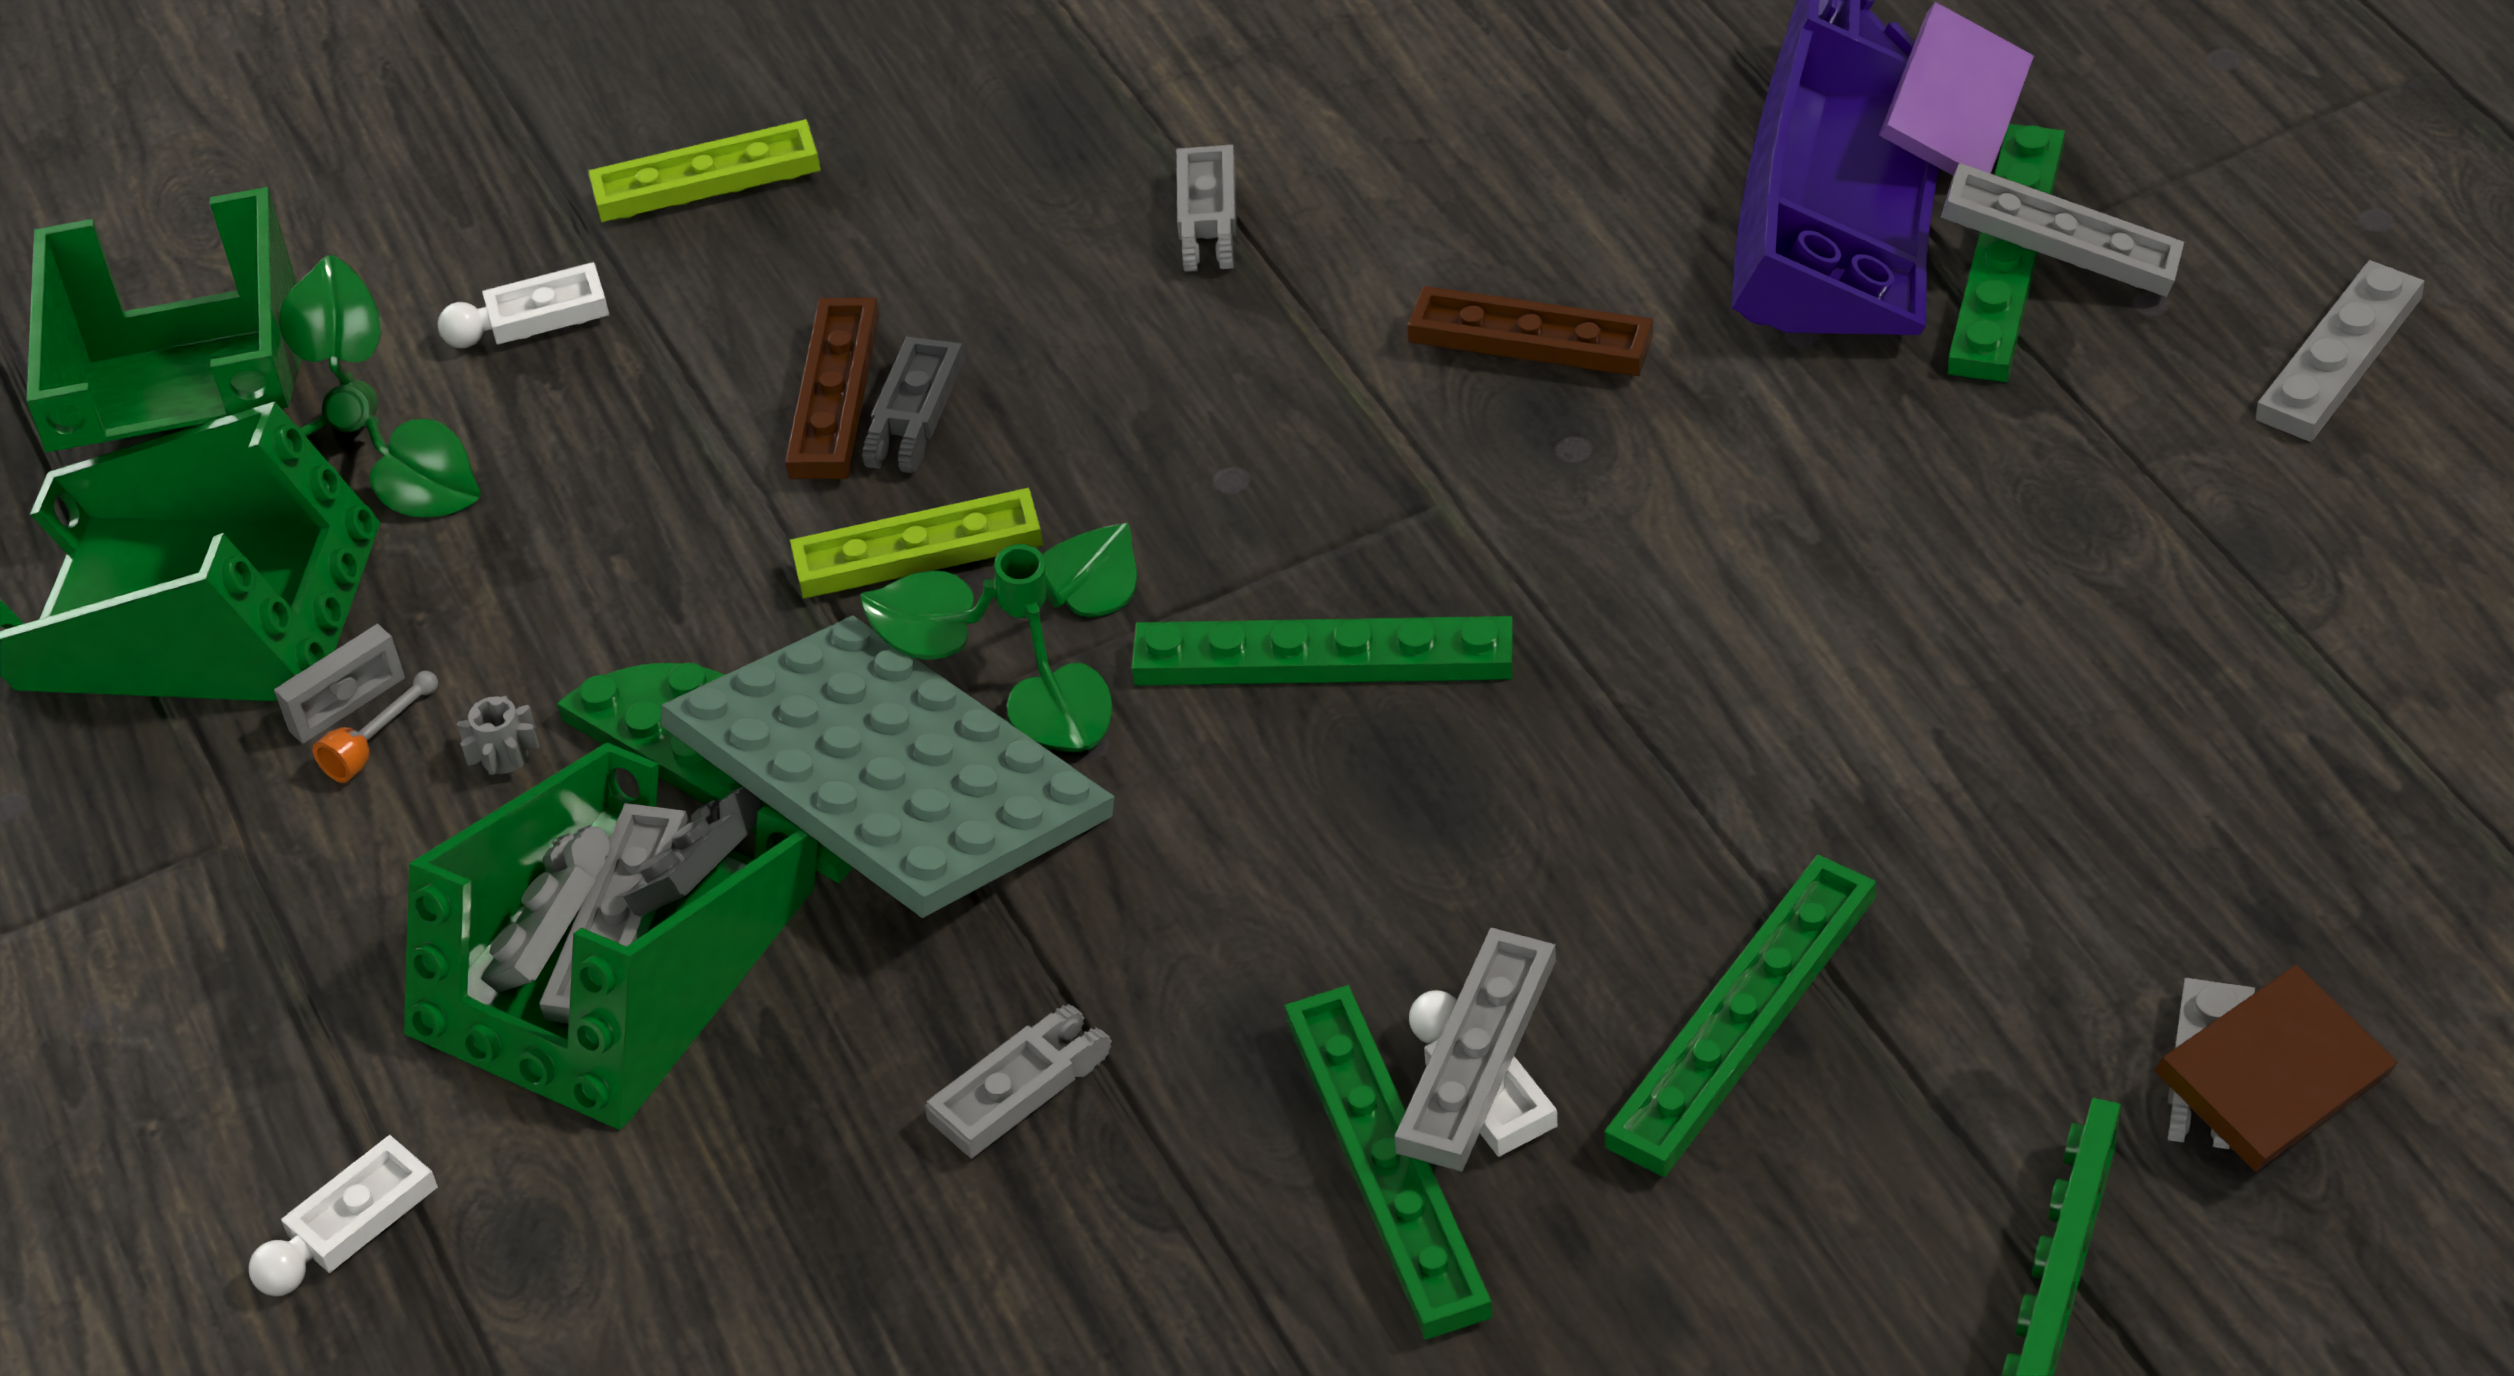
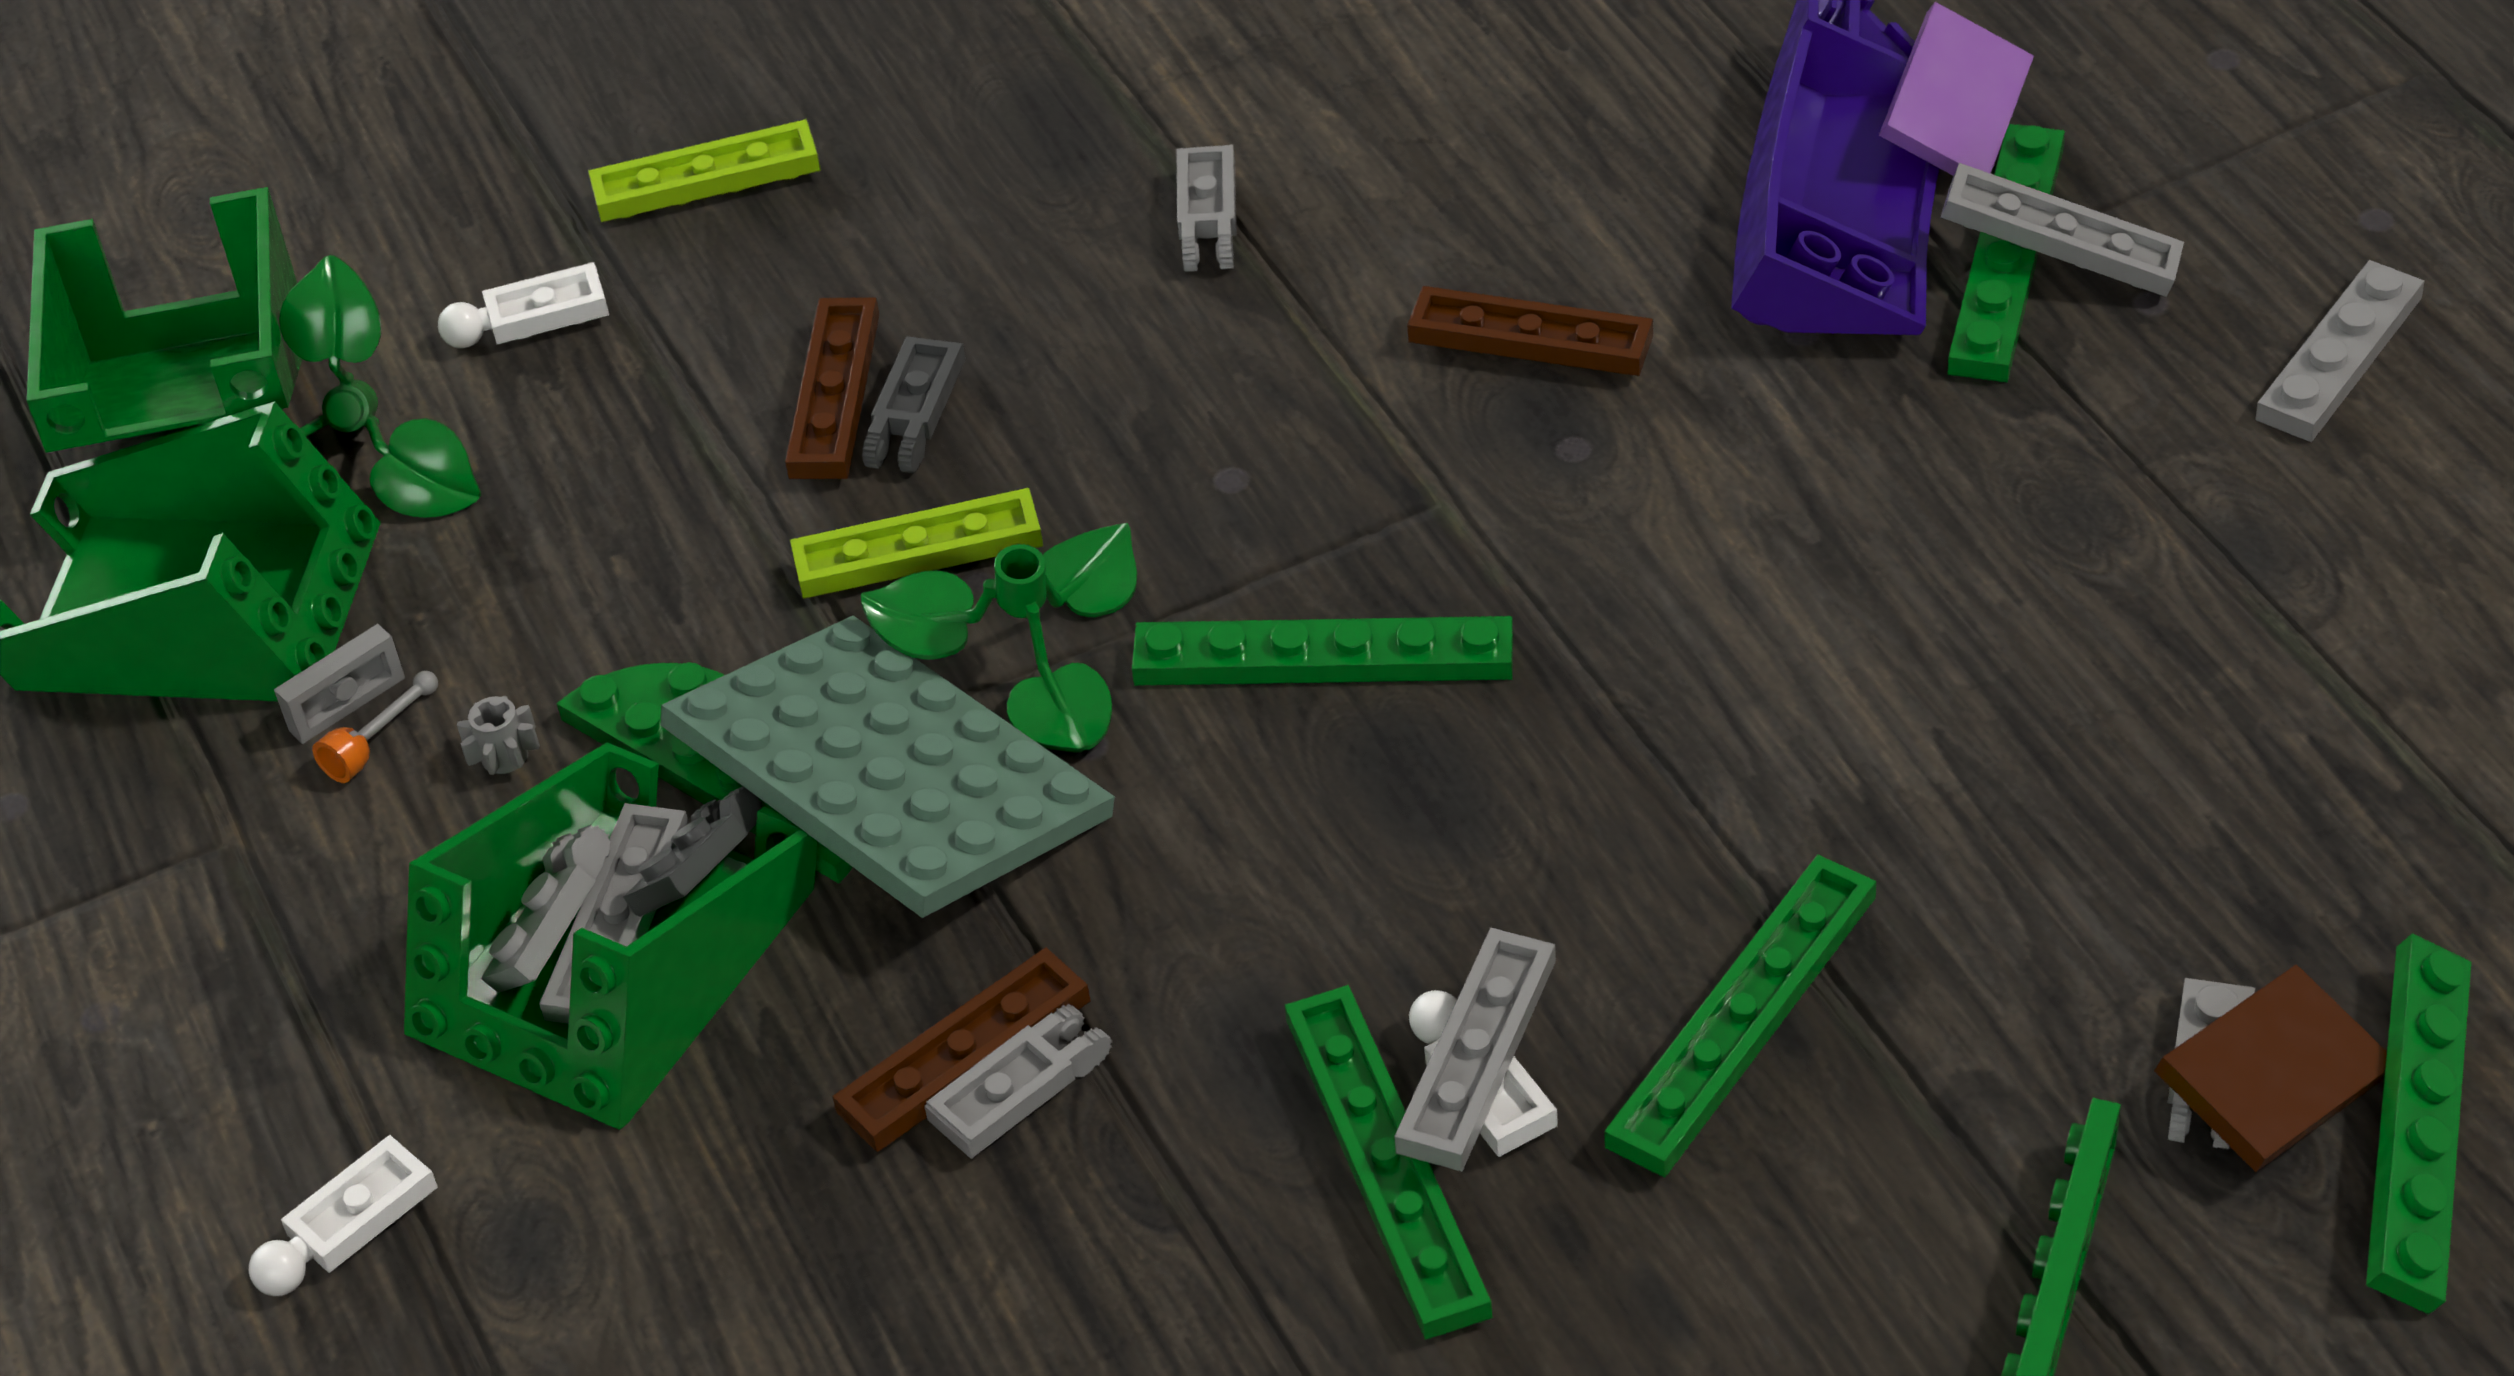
none -> reddish brown plate [832,947,1091,1153]
none -> green plate [2366,933,2471,1315]

